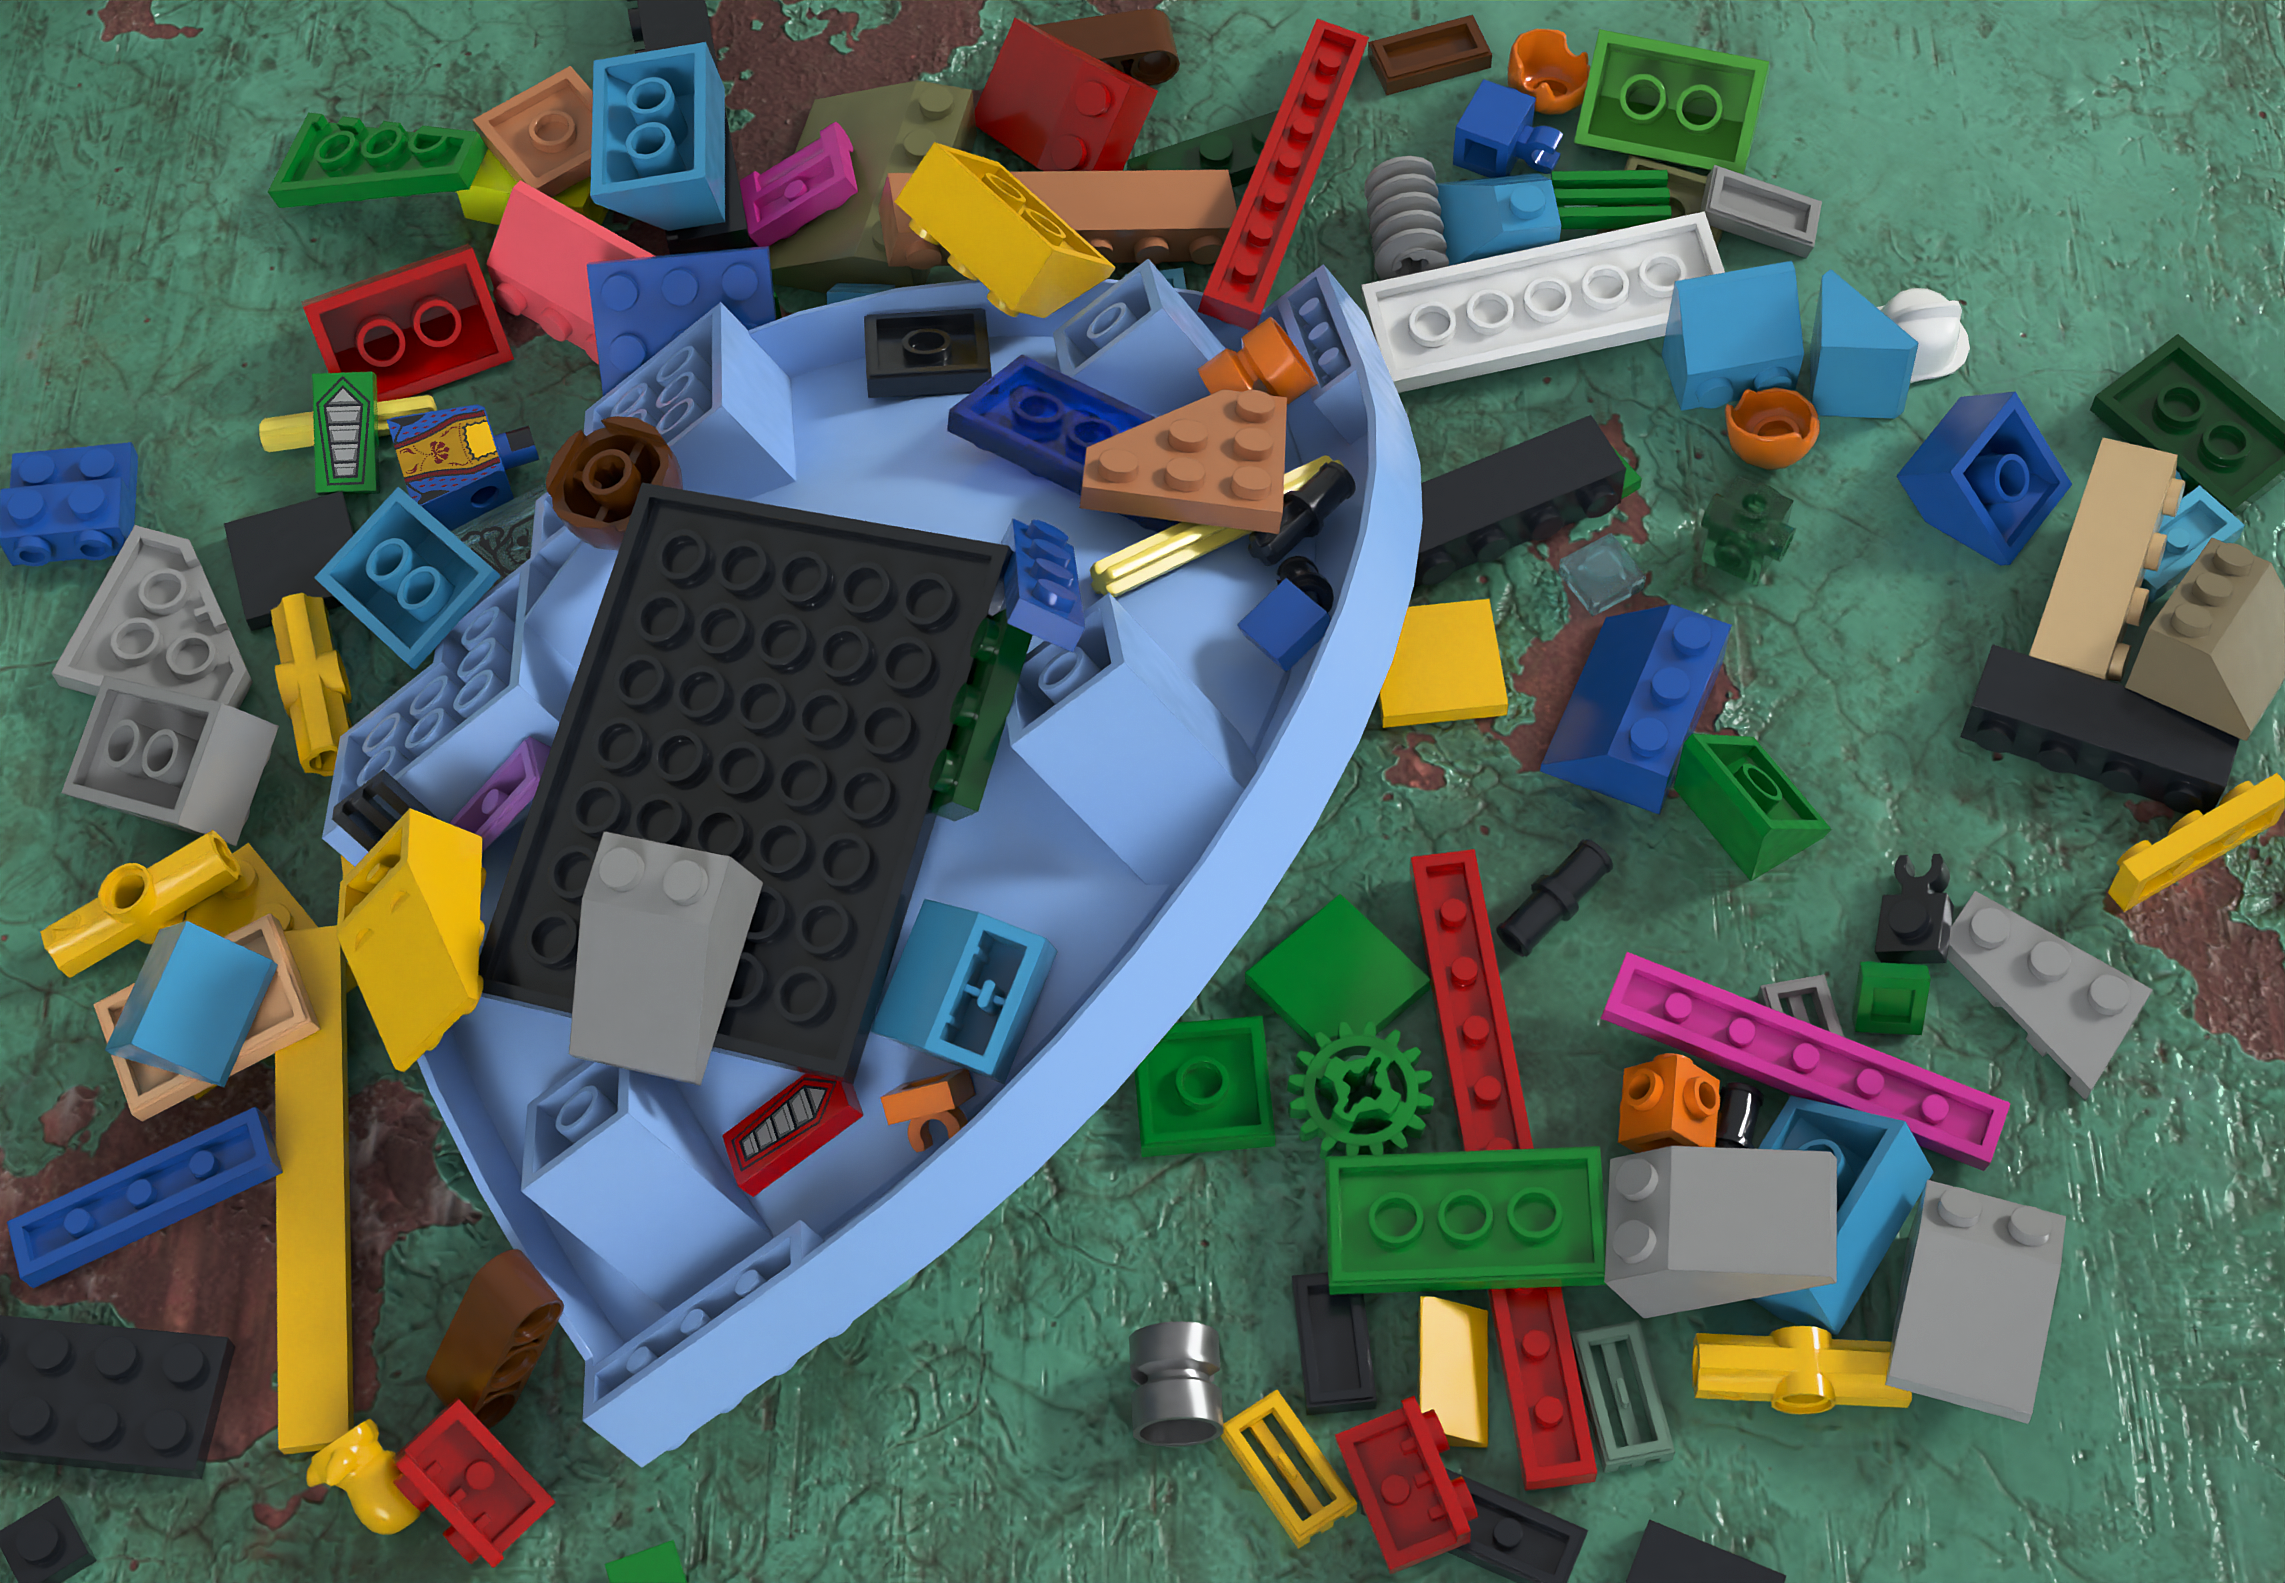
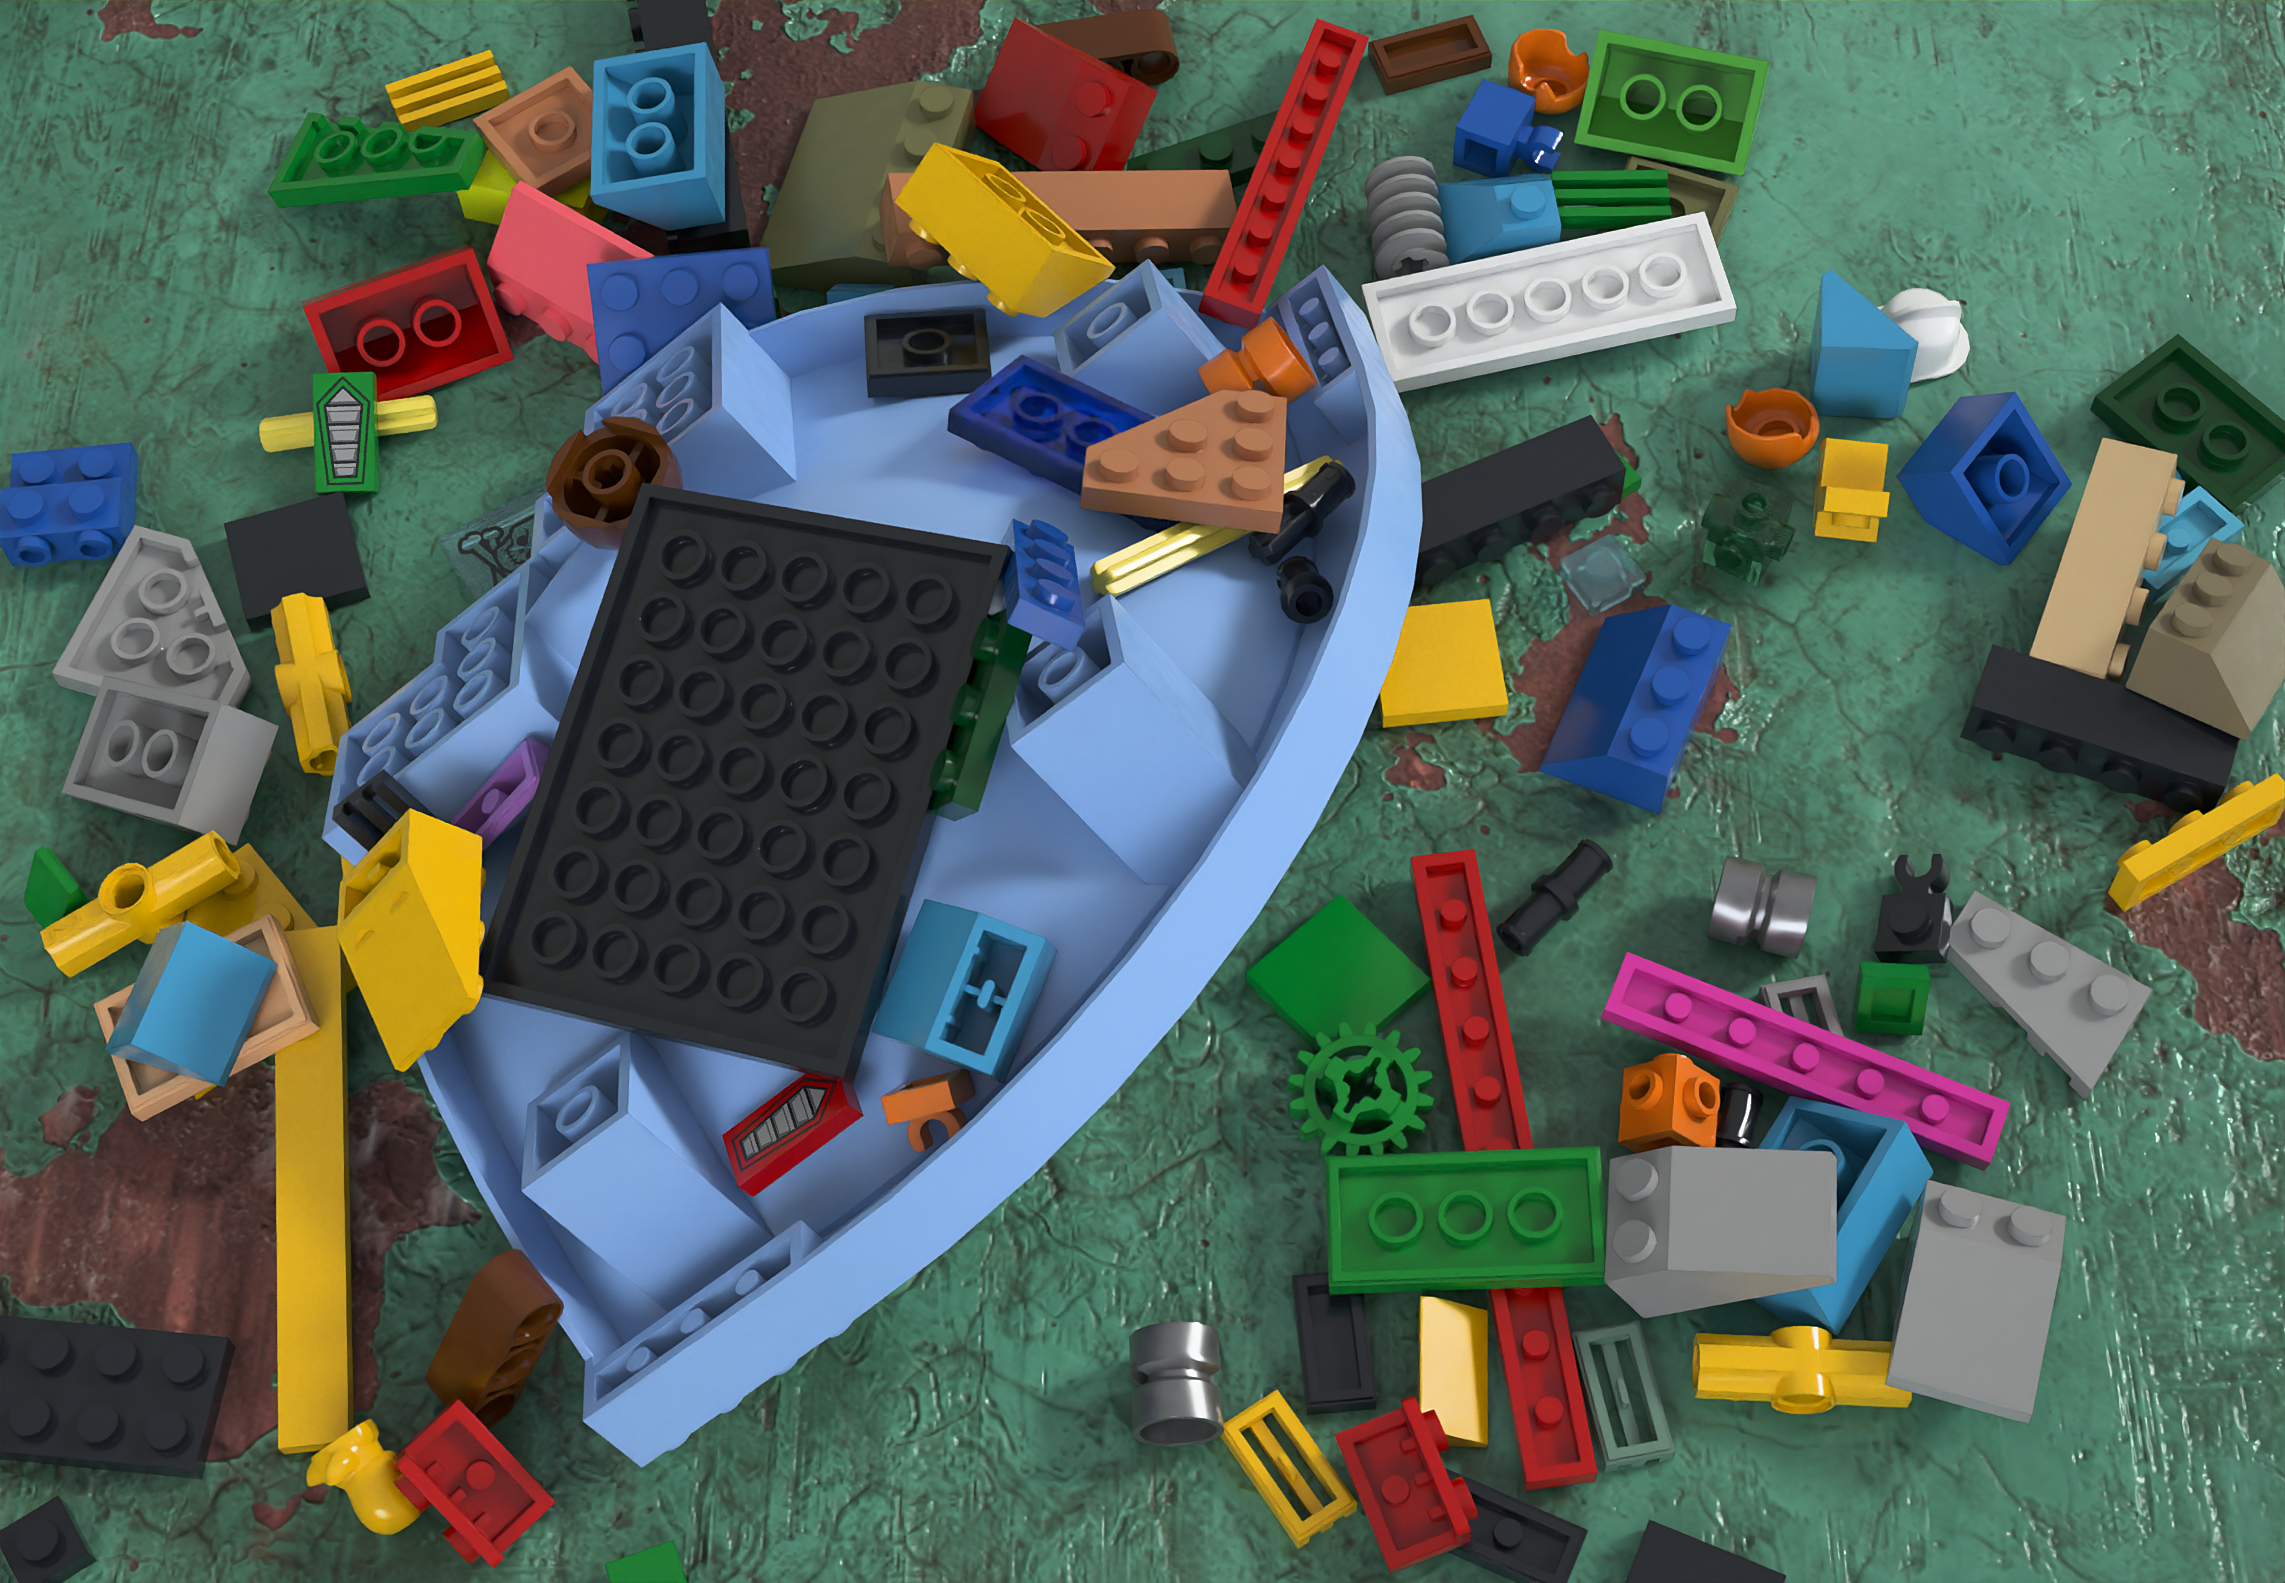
blue plate [7,1106,283,1288] -> none
dark azure slope [314,487,501,670] -> none
torso [387,404,540,532] -> none
light grey slope [569,832,763,1086] -> none
dark pink plate [740,122,858,247] -> none
green tile [1134,1016,1275,1157] -> none
blue tile [1237,578,1332,672] -> none
dark azure slope [1661,261,1804,411] -> none
green slope [1673,734,1832,881] -> none
light grey tile [1700,165,1822,258] -> none
none -> green slope [24,846,90,929]
none -> yellow tile [385,50,511,132]
none -> flat silver wheel [1706,855,1817,959]
none -> yellow brick [1812,438,1890,542]

